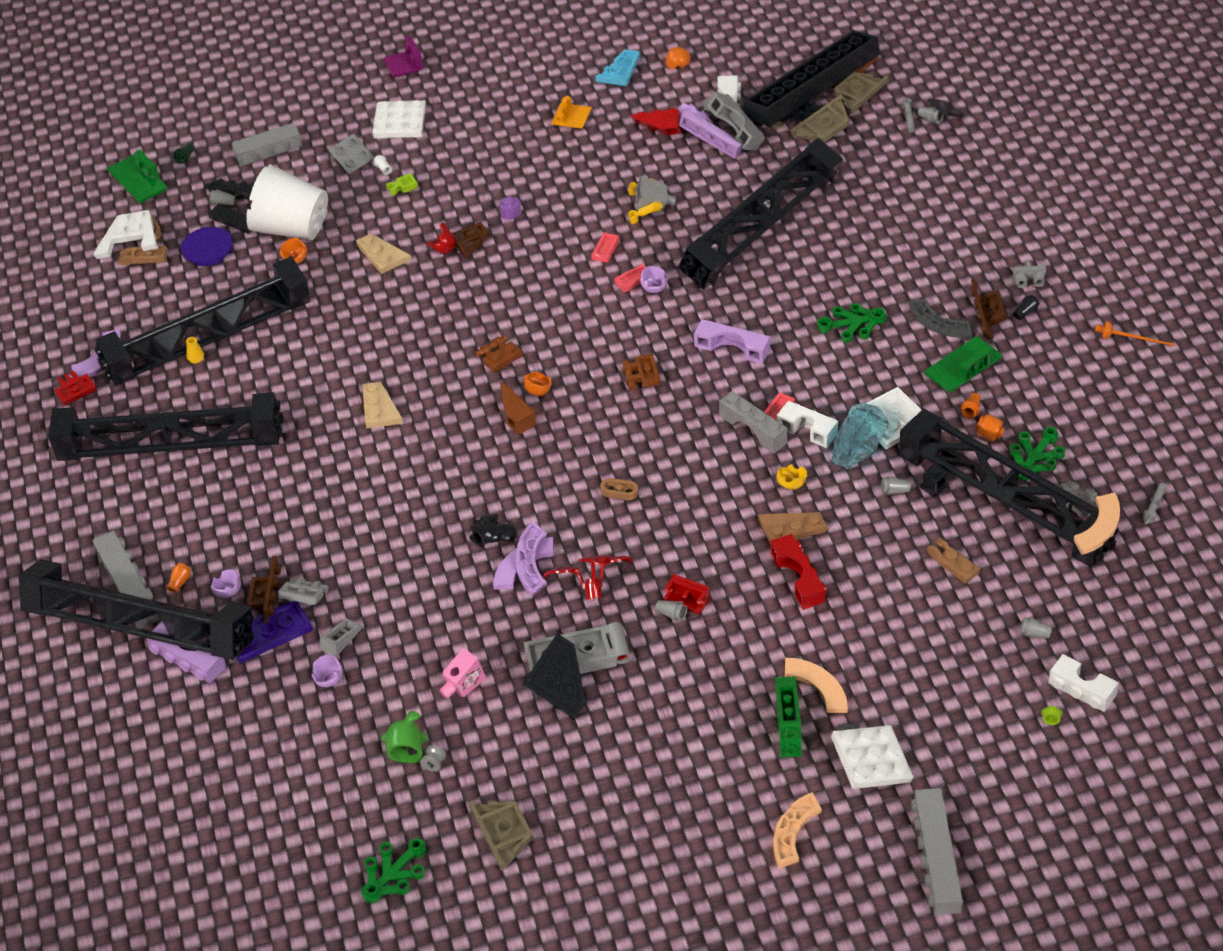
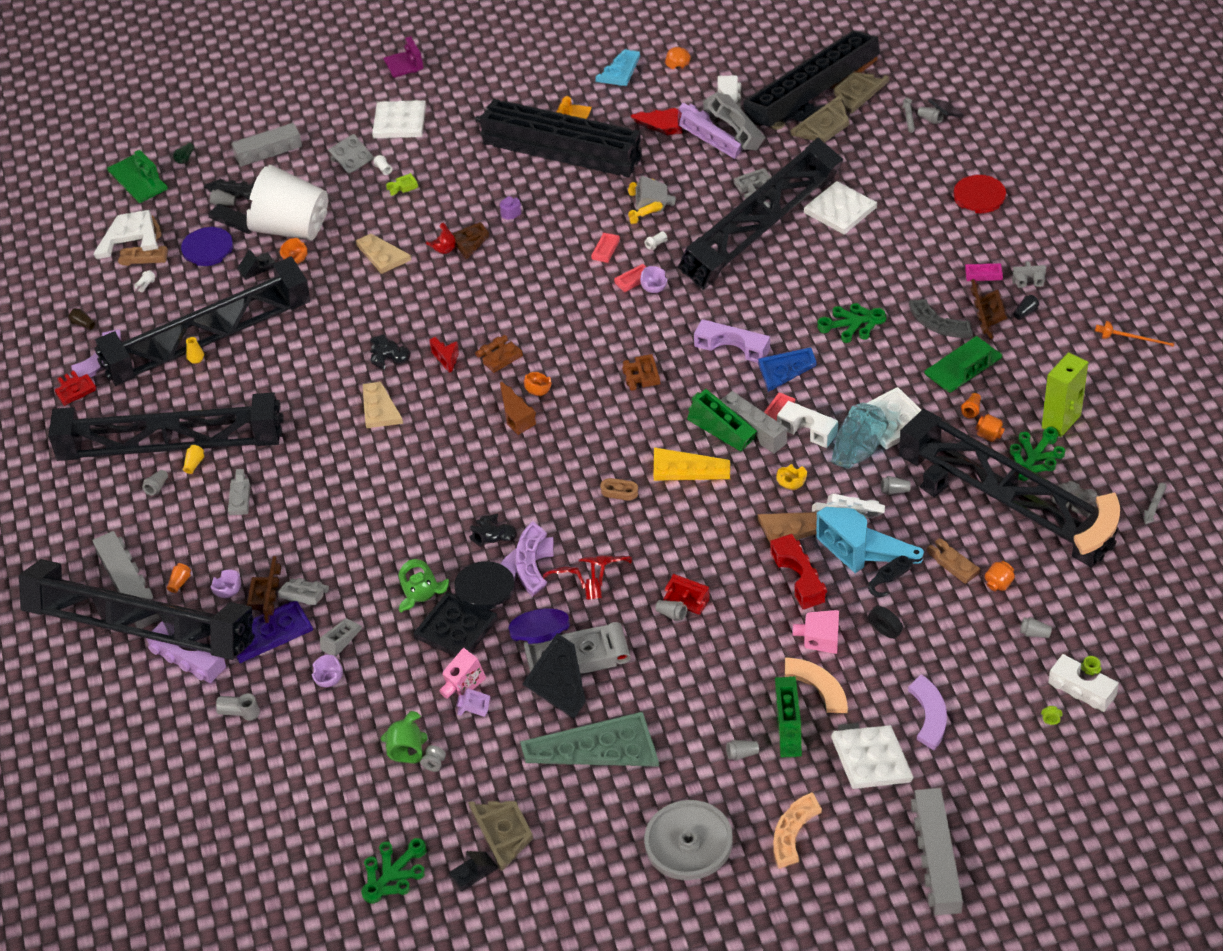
none -> dark brown cone [68,308,96,330]
none -> white pin [134,270,155,292]
none -> light grey cone [142,470,168,496]
none -> yellow cone [183,445,204,474]
none -> light grey piece [216,693,260,721]
none -> light grey hinge [228,469,251,515]
none -> black slope [237,249,275,280]
none -> black animal [370,334,411,370]
none -> bright green piece [398,559,449,613]
none -> black plate [413,592,498,657]
none -> red slope [429,337,459,373]
none -> black slope [449,851,498,892]
none -> black tile [455,561,515,610]
none -> lavender bracket [456,688,490,717]
none -> black piece [475,99,642,178]
none -> dark purple tile [508,608,570,644]
none -> sand green wing [520,712,659,767]
none -> light grey dish [644,800,733,880]
none -> white pin [645,231,668,250]
none -> yellow wing [653,447,730,481]
none -> green slope [687,389,757,452]
none -> light grey cone [726,740,759,761]
none -> light grey plate [734,168,771,199]
none -> blue wing [758,347,816,392]
none -> bright pink torso [793,610,839,654]
none -> white plate [804,181,877,235]
none -> white wing [812,494,885,519]
none -> medium azure slope [816,507,924,597]
none -> black tyre [868,606,903,639]
none -> lavender tile [908,674,947,750]
none -> red tile [954,175,1006,213]
none -> dark pink plate [965,263,1003,281]
none -> orange head [985,561,1015,592]
none -> lime brick [1041,352,1088,437]
none -> lime plate [1081,656,1101,675]

